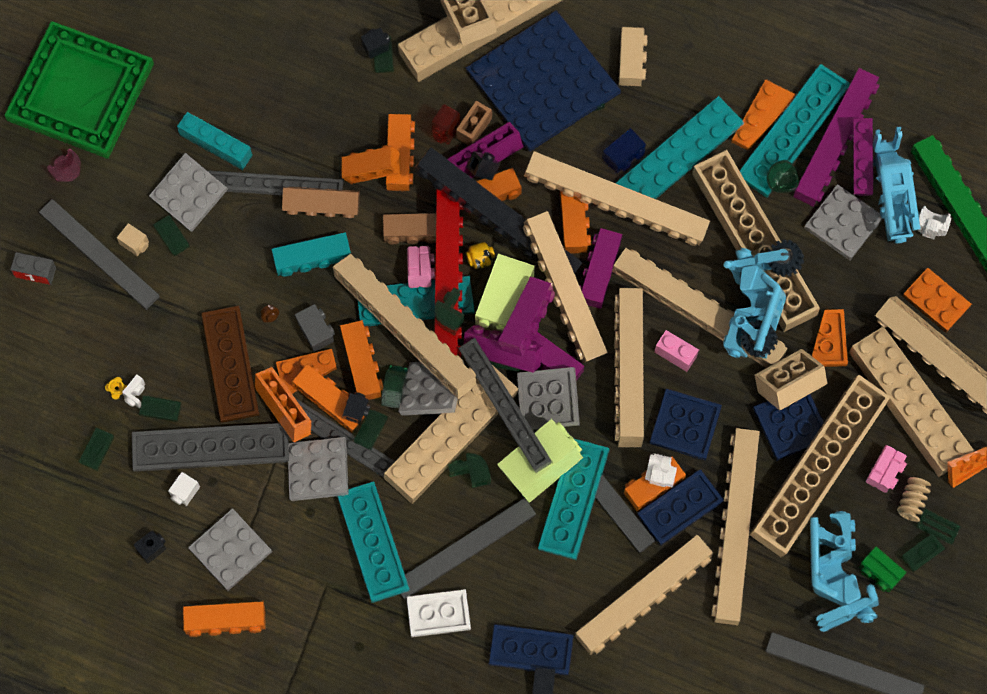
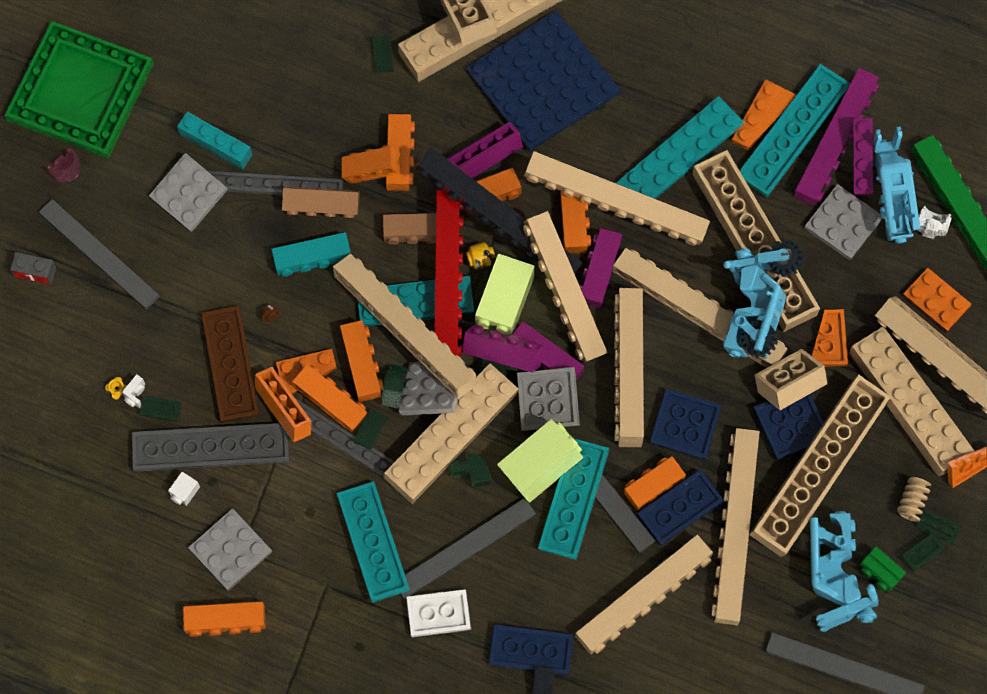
clear green plate [79,428,115,471] -> none
tan brick [117,223,149,257] -> none
black brick [134,530,167,564] -> none
clear green plate [154,215,190,256] -> none
light grey plate [288,437,348,501] -> none
dark grey brick [295,304,335,352] -> none
black brick [342,392,370,425] -> none
black brick [361,27,391,59] -> none
bright pink brick [407,246,435,288] -> none
clear red brick [432,104,460,145] -> none
clear green brick [435,288,464,336] -> none
medium nougat brick [456,101,492,146] -> none
dark grey tile [459,338,553,473] -> none
black brick [466,151,500,180] -> none
magenta brick [498,277,555,356] -> none
clear blue brick [602,128,646,174] -> none
tan brick [619,27,647,86] -> none
white hair [645,453,677,488] -> none
bright pink brick [655,330,699,372] -> none
clear green helmet [767,160,799,193] -> none
bright pink brick [866,445,907,493] -> none

